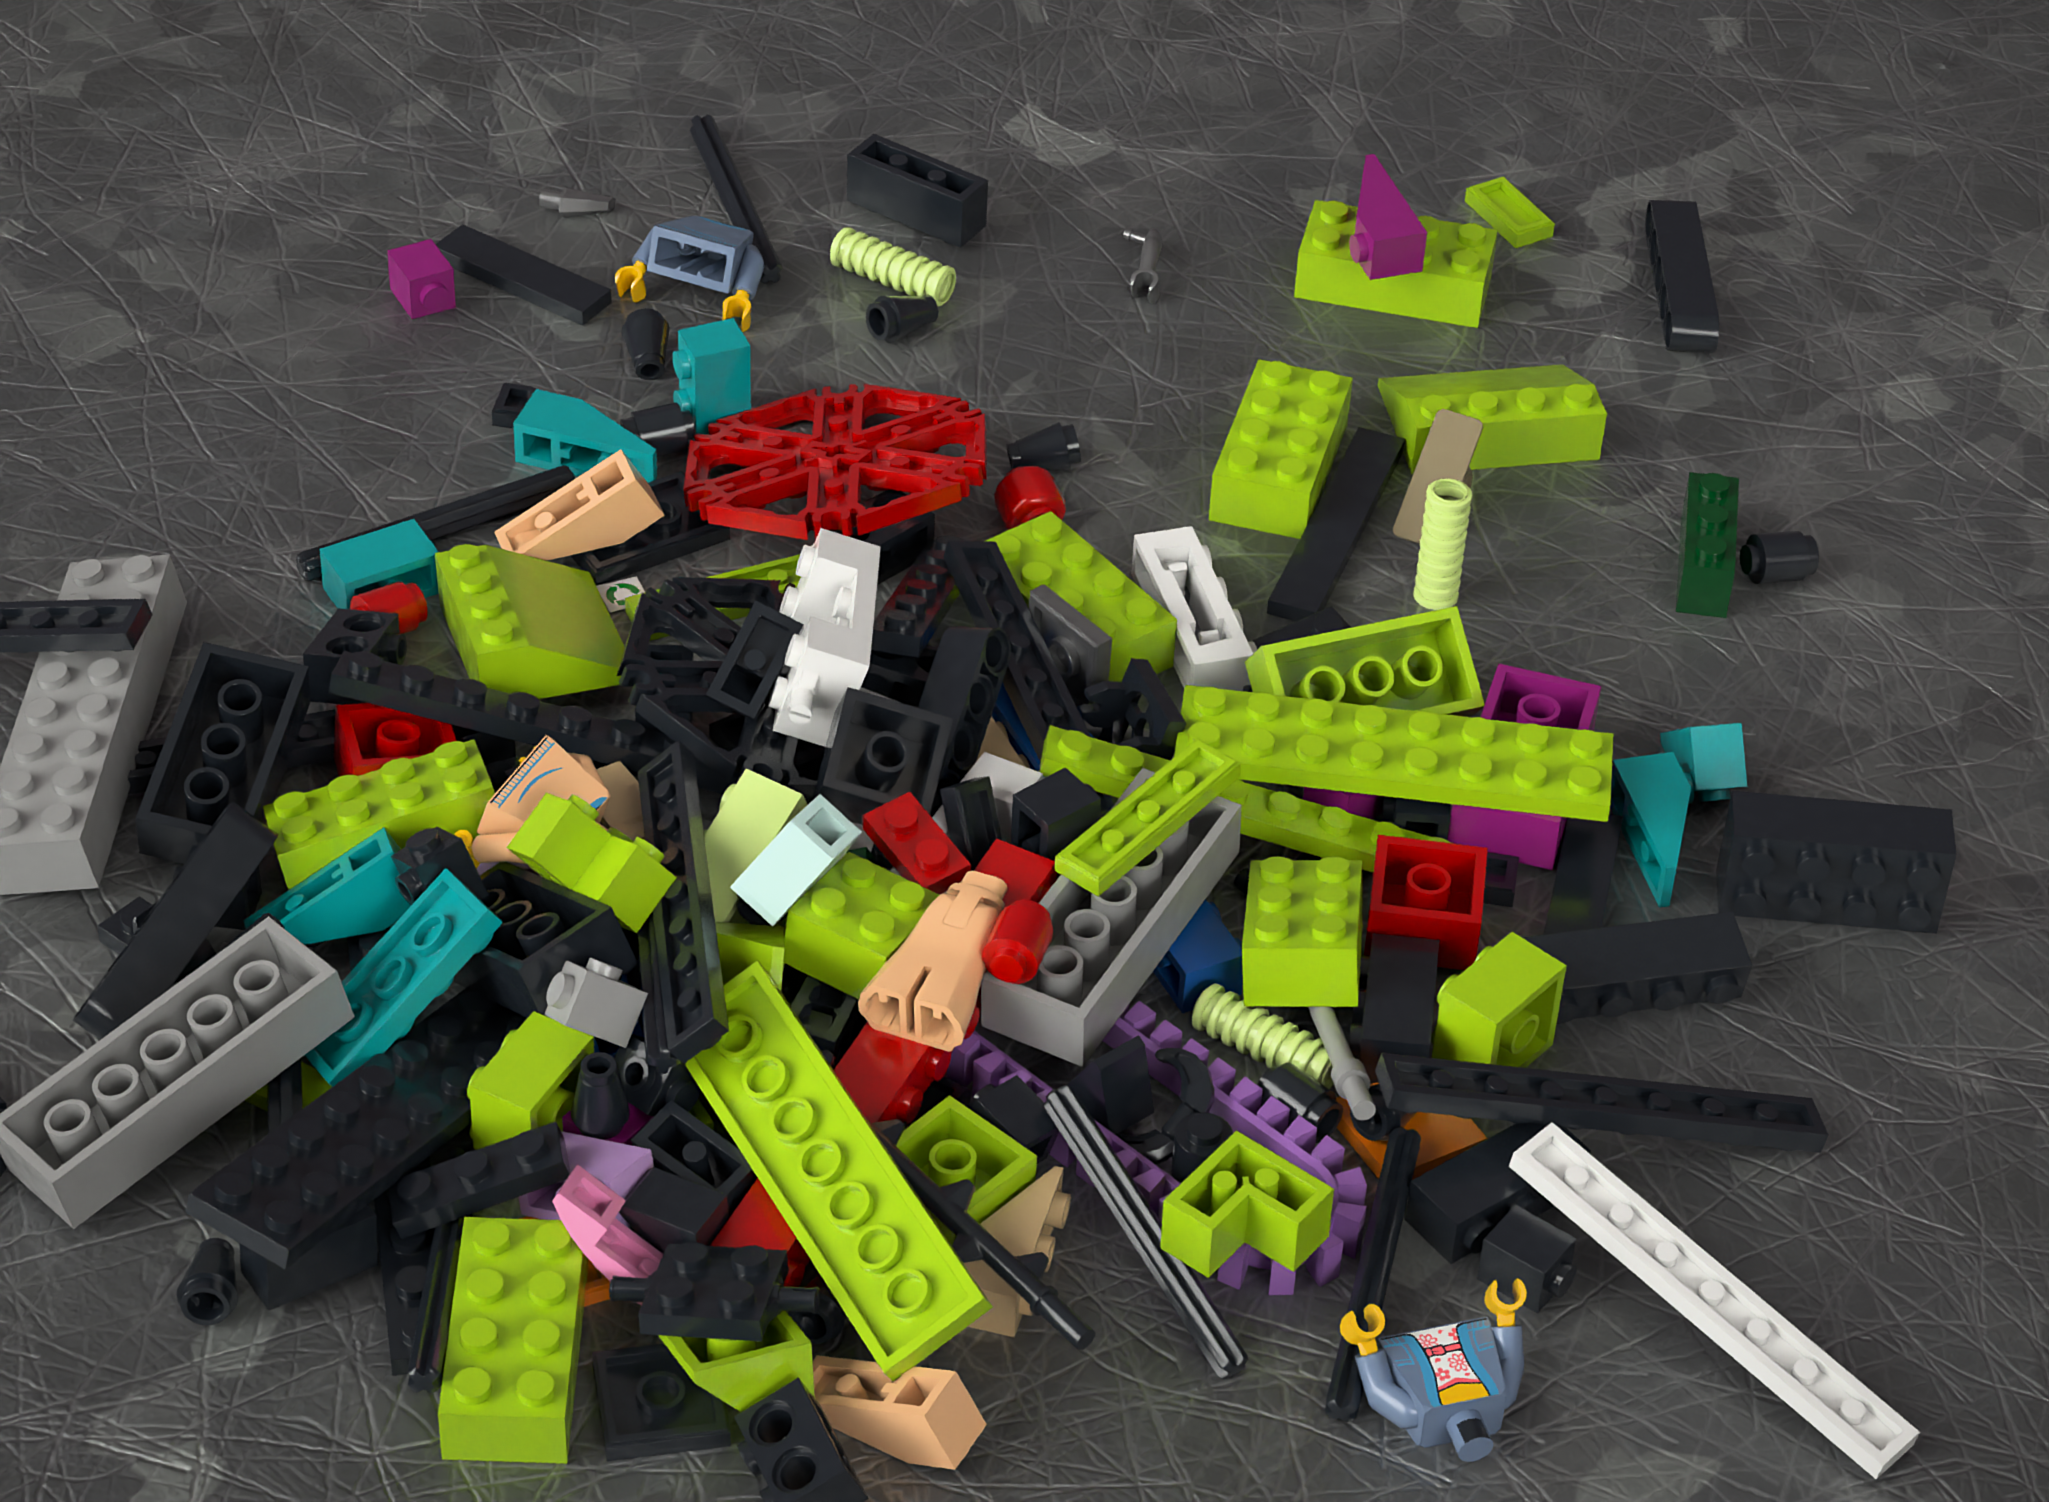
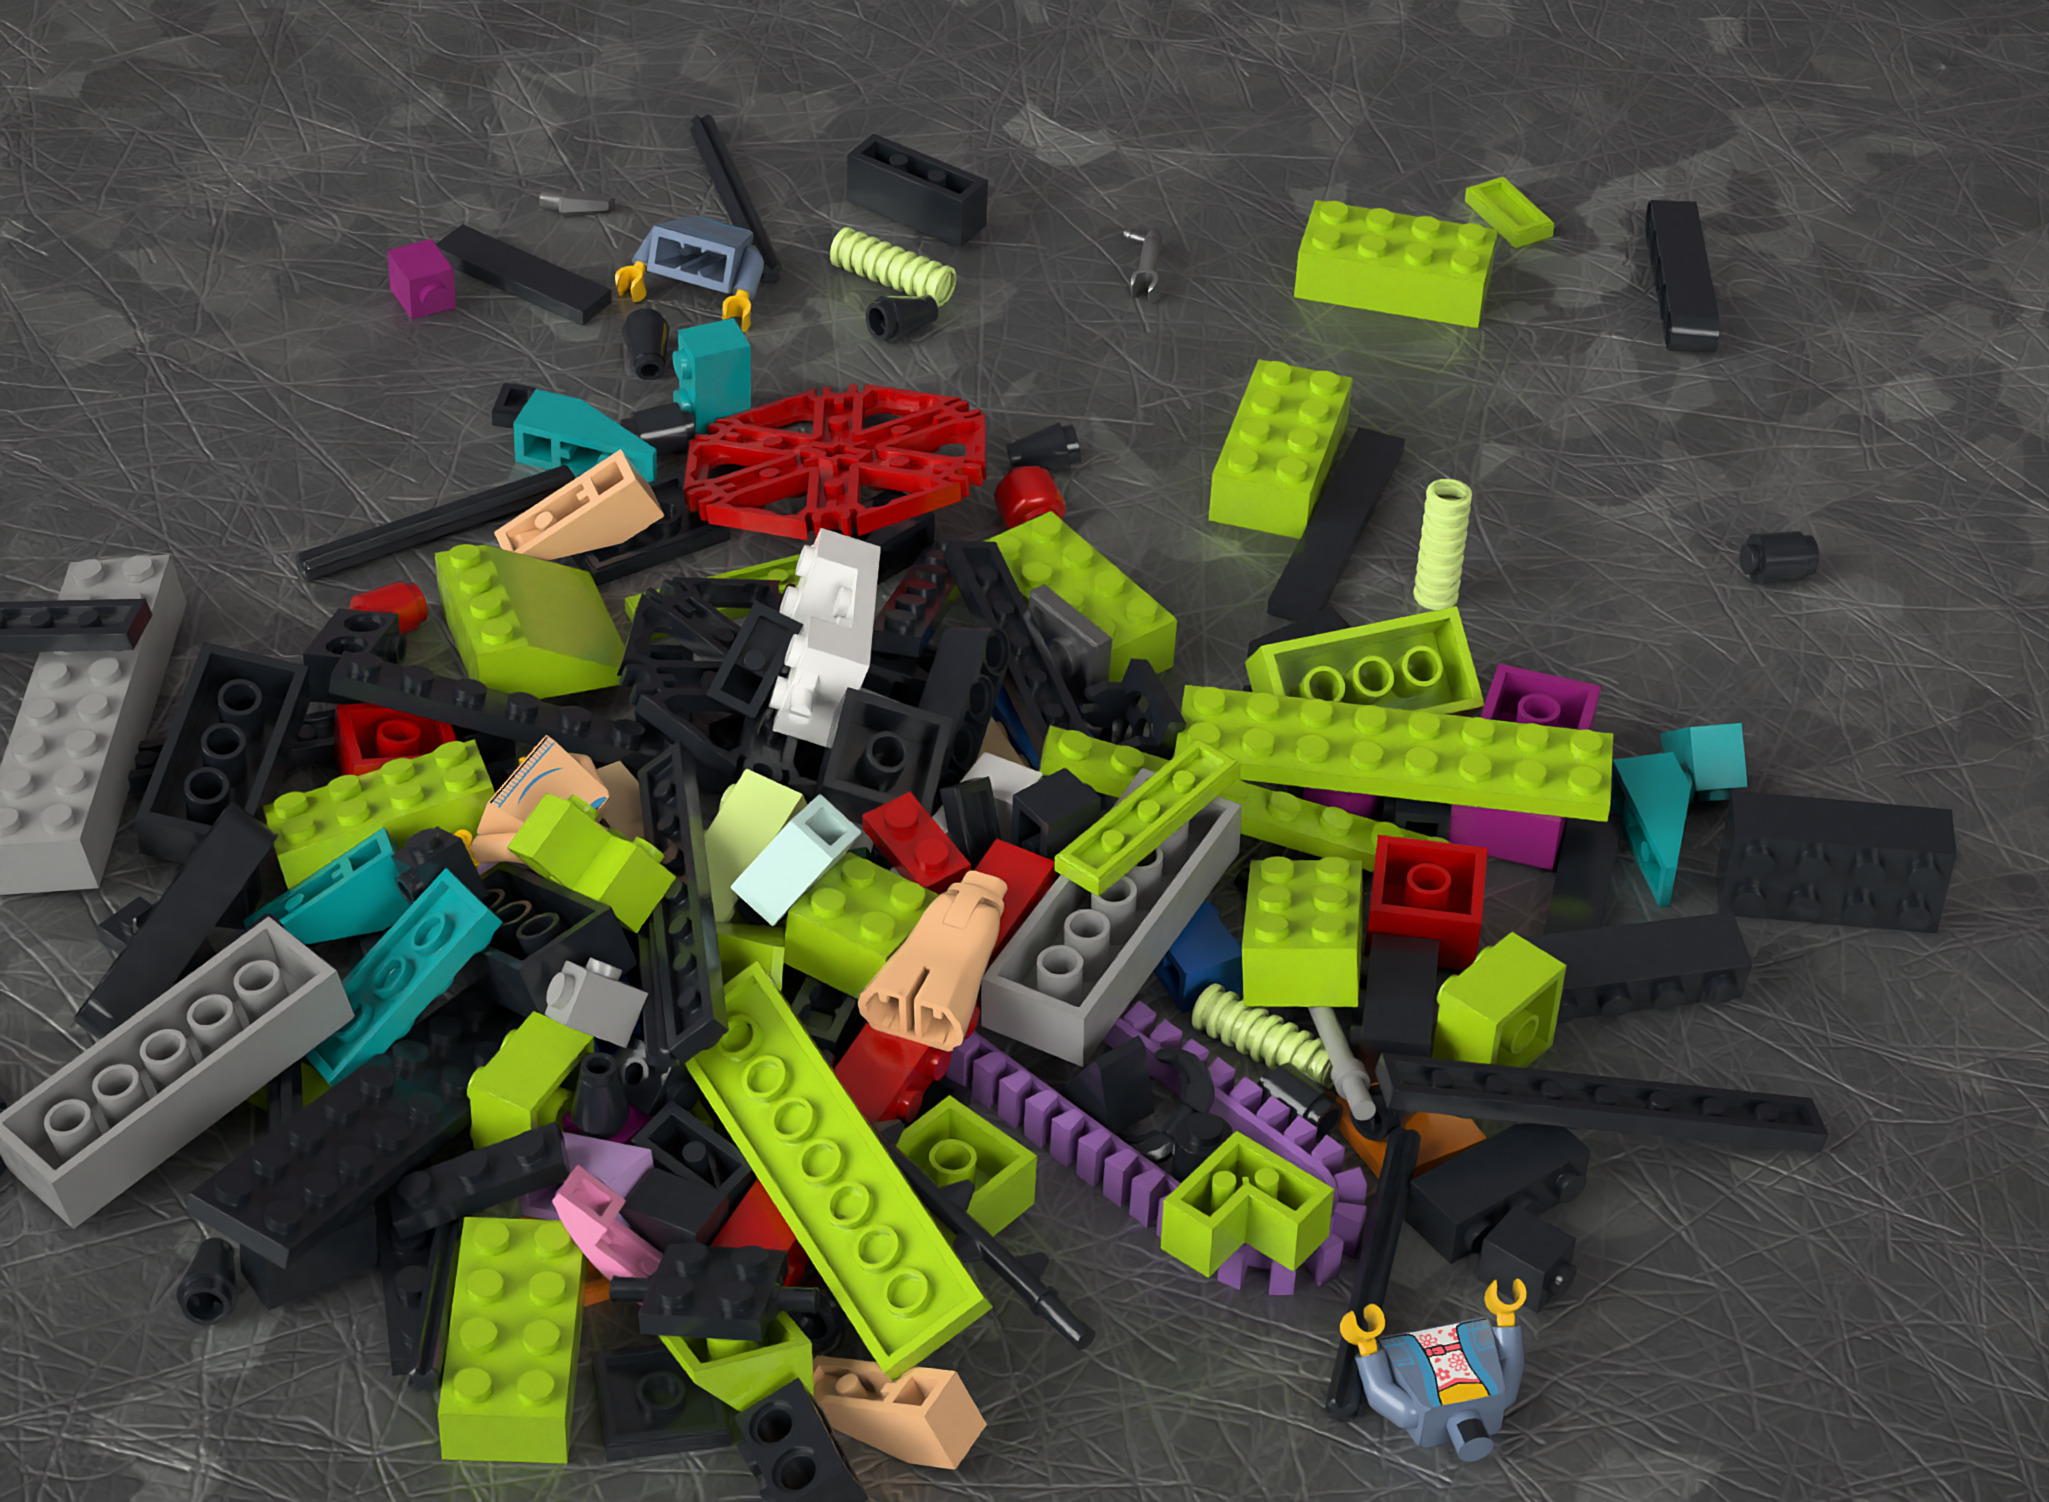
teal brick [320,519,439,609] -> none
white sticker [596,576,645,613] -> none
tan slope [964,1166,1071,1337] -> none
black brick [968,1075,1060,1164] -> none
red brick [982,899,1053,984] -> none
axle [1044,1085,1248,1379] -> none
white brick [1131,526,1257,691] -> none
magenta slope [1349,154,1427,280] -> none
lime slope [1378,364,1607,474] -> none
dark tan piece [1393,409,1483,544] -> none
black tile [1483,852,1519,907] -> none
white plate [1509,1123,1920,1479] -> none
dark green brick [1676,472,1739,618] -> none

